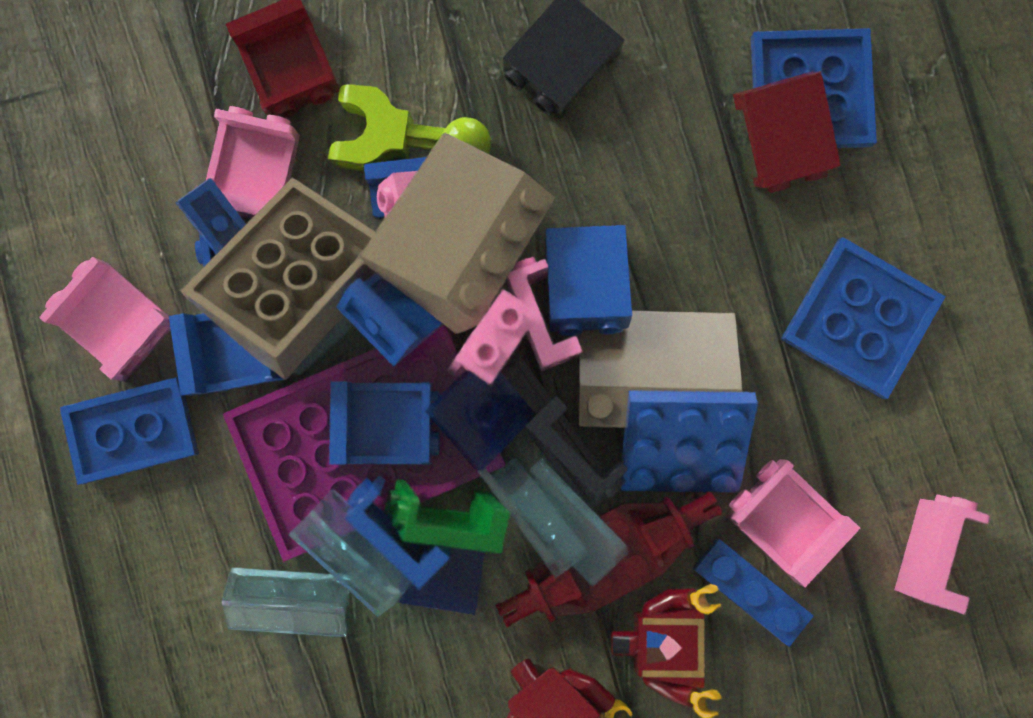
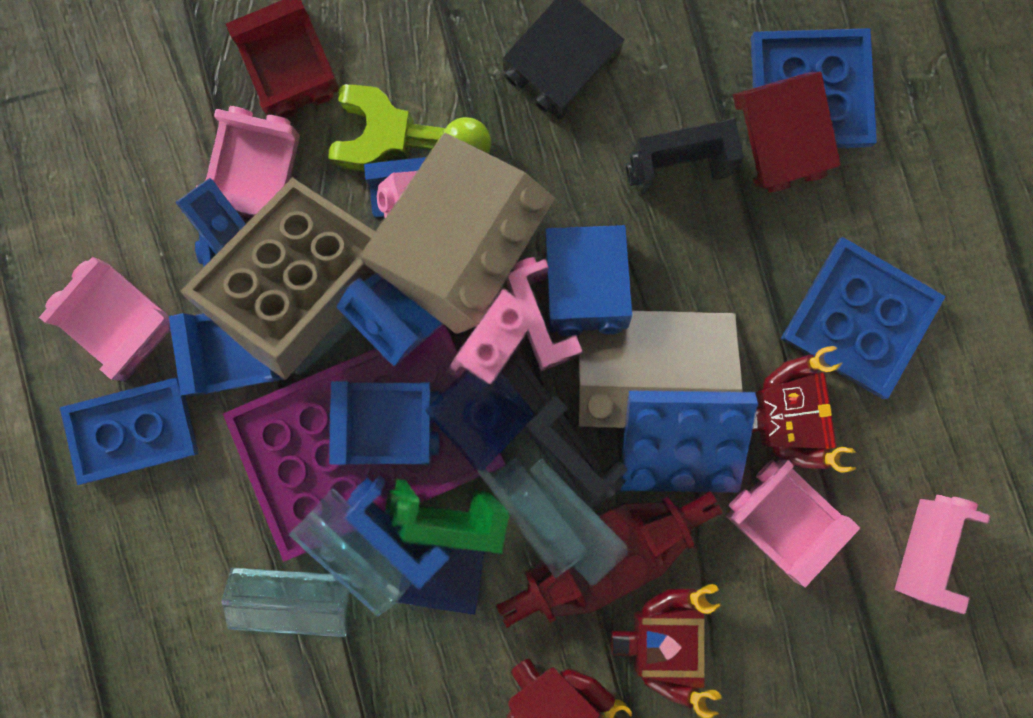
blue plate [692,538,814,647] -> none
none -> black panel [626,118,744,196]
none -> dark red torso [752,346,856,472]

